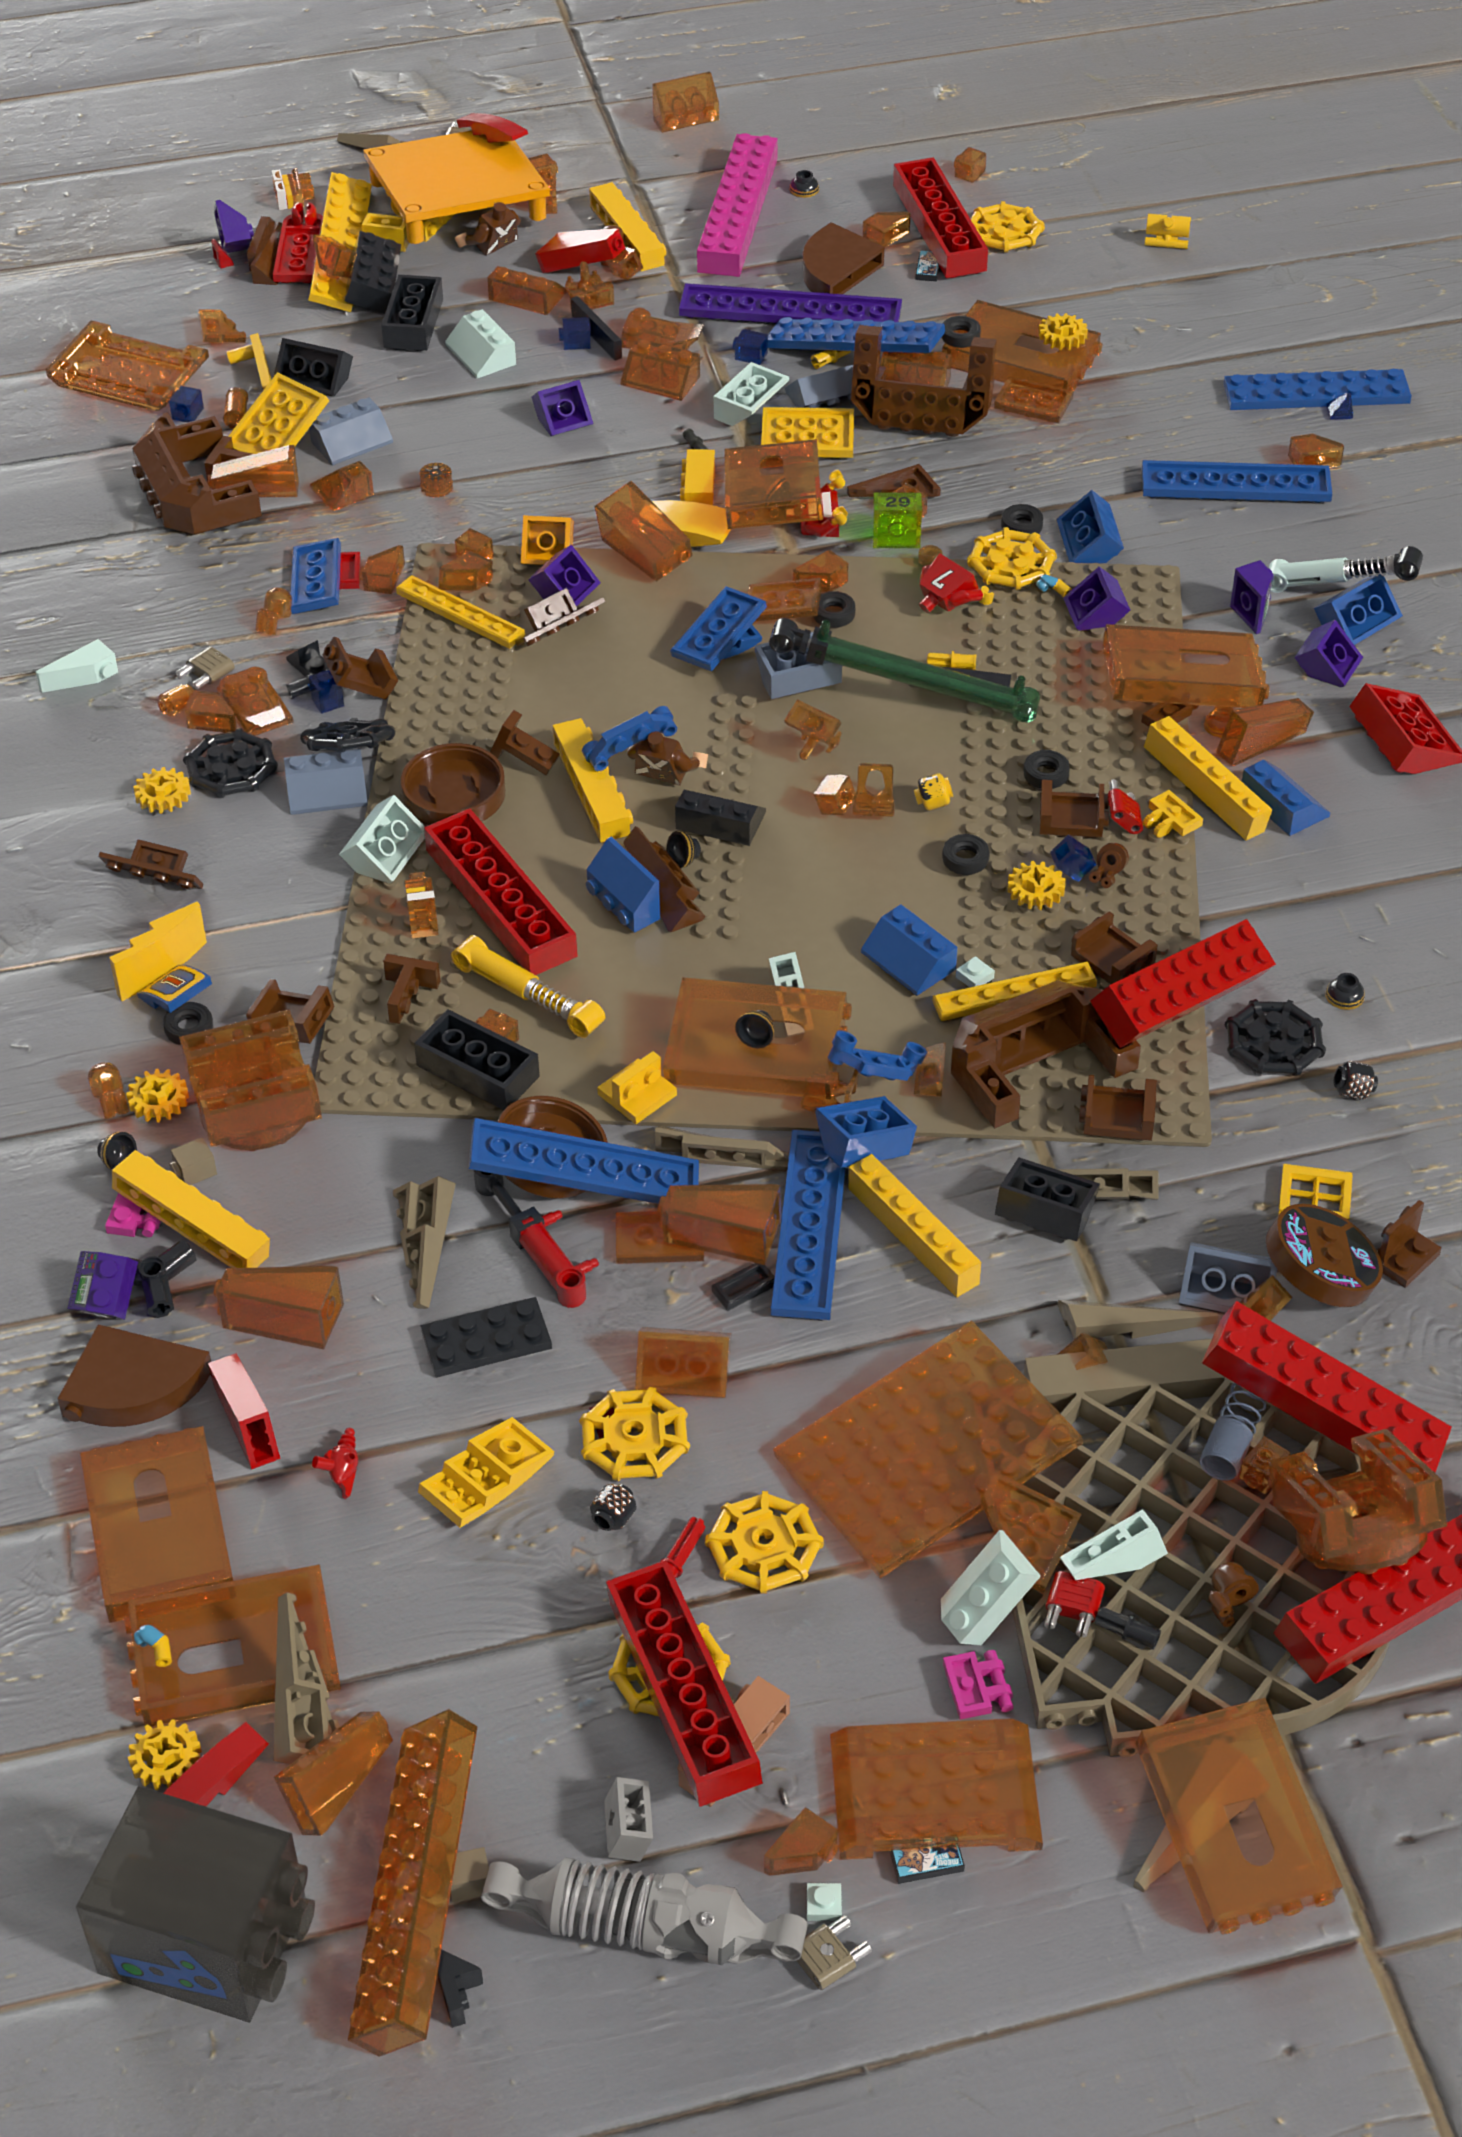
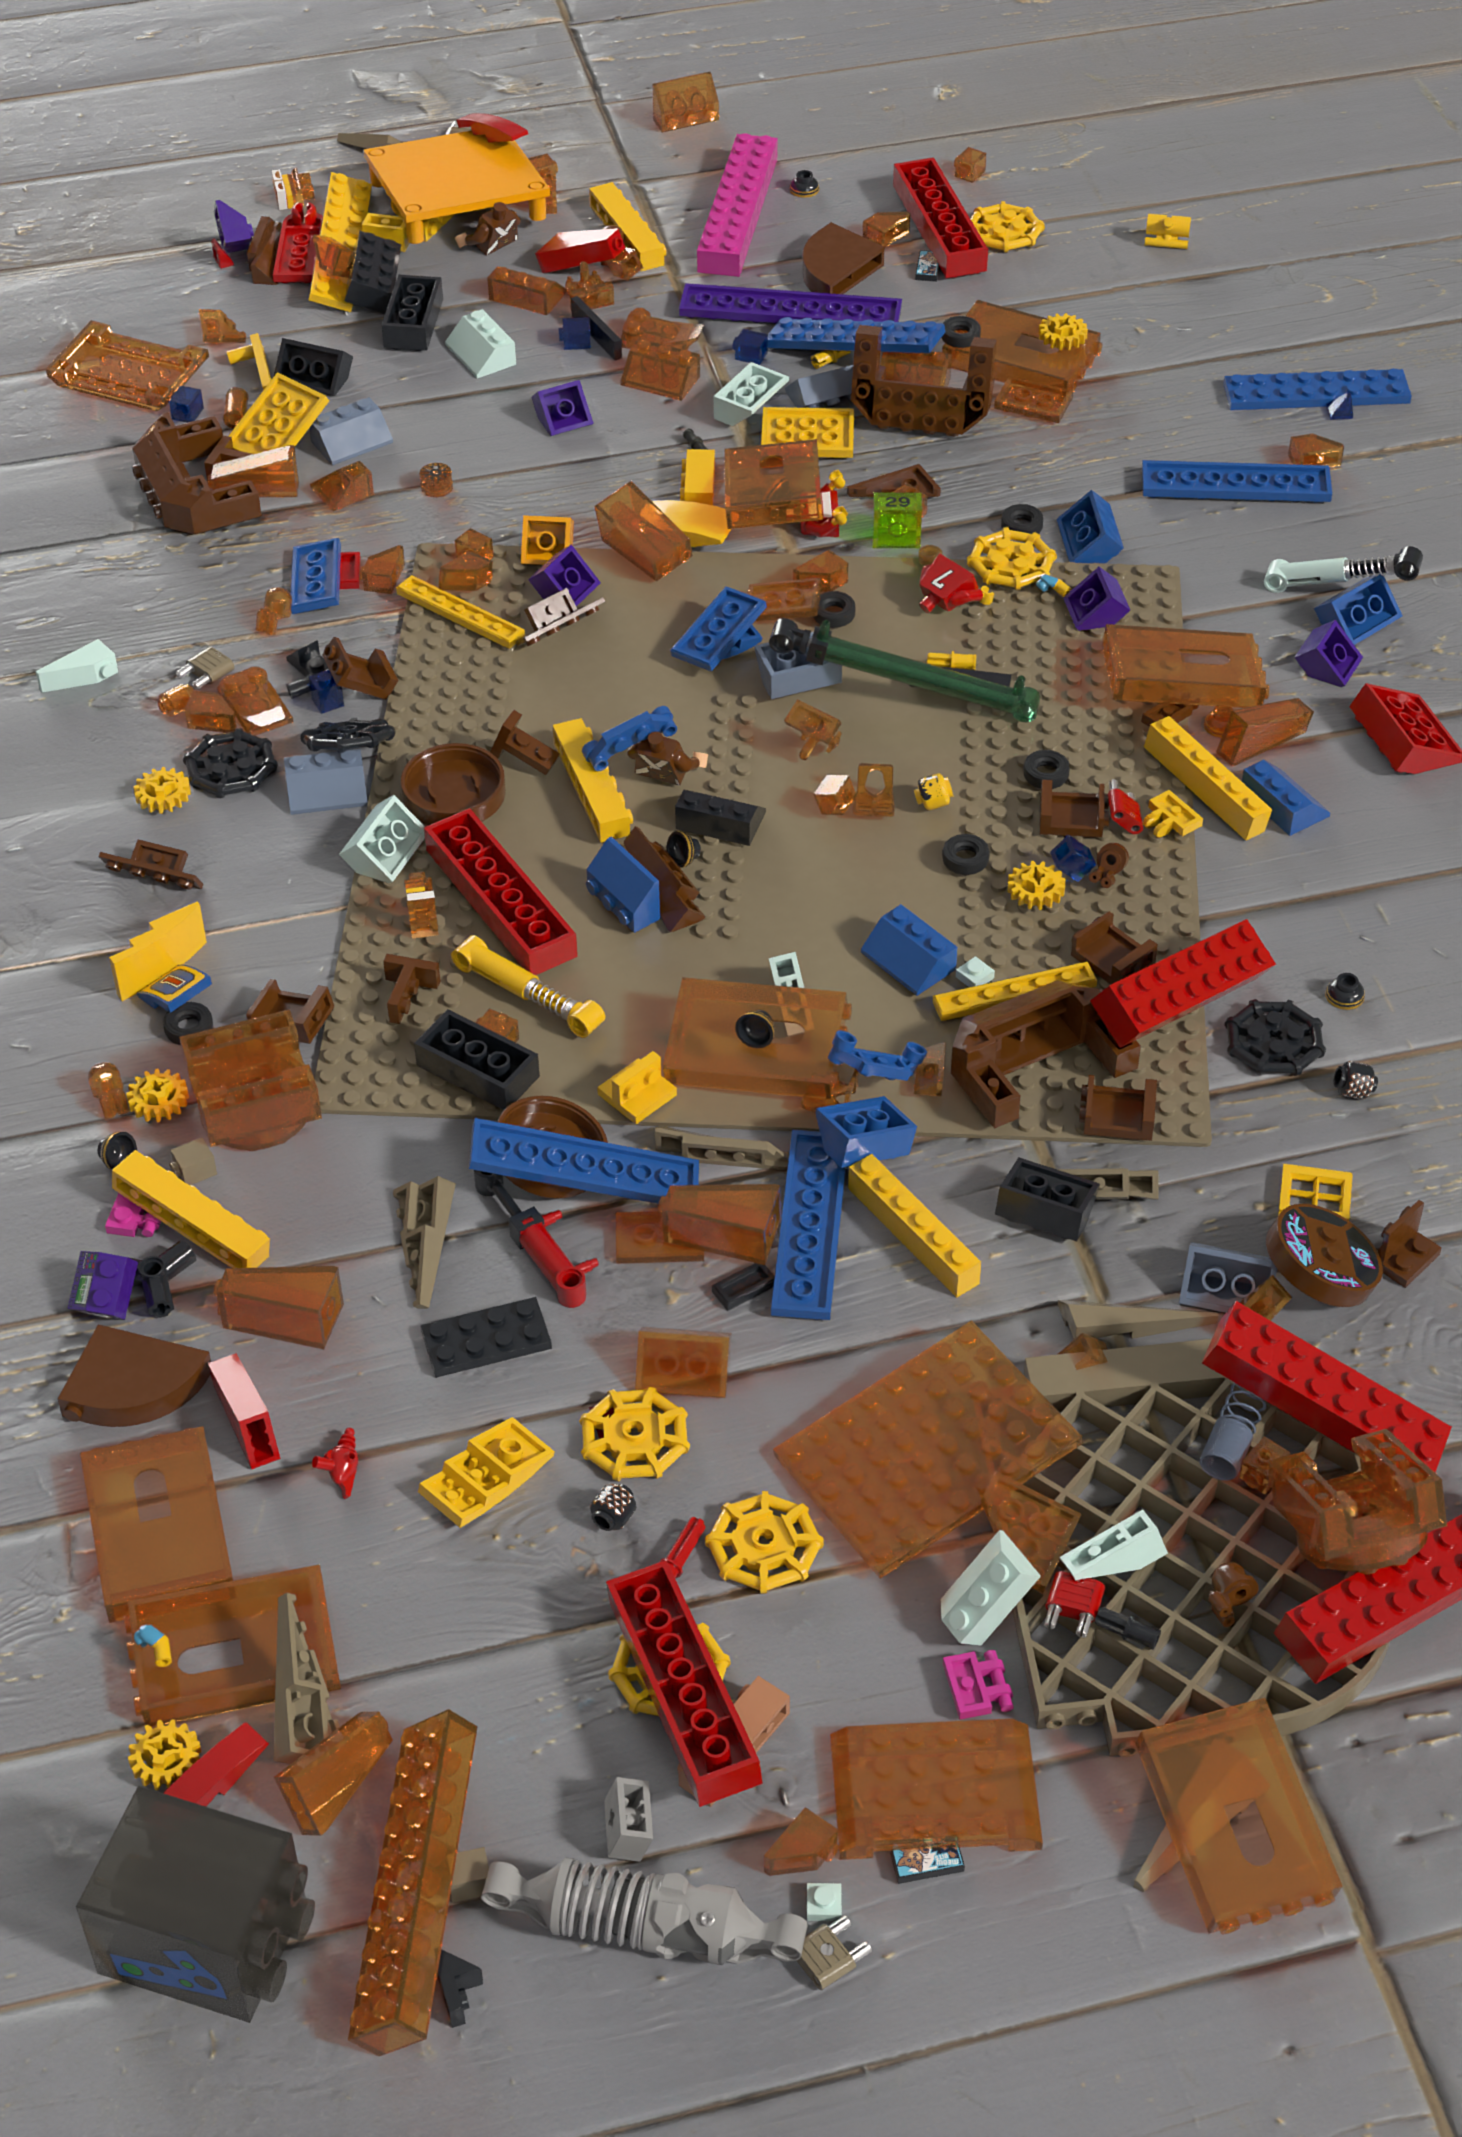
dark purple slope [1230,560,1274,634] -> none

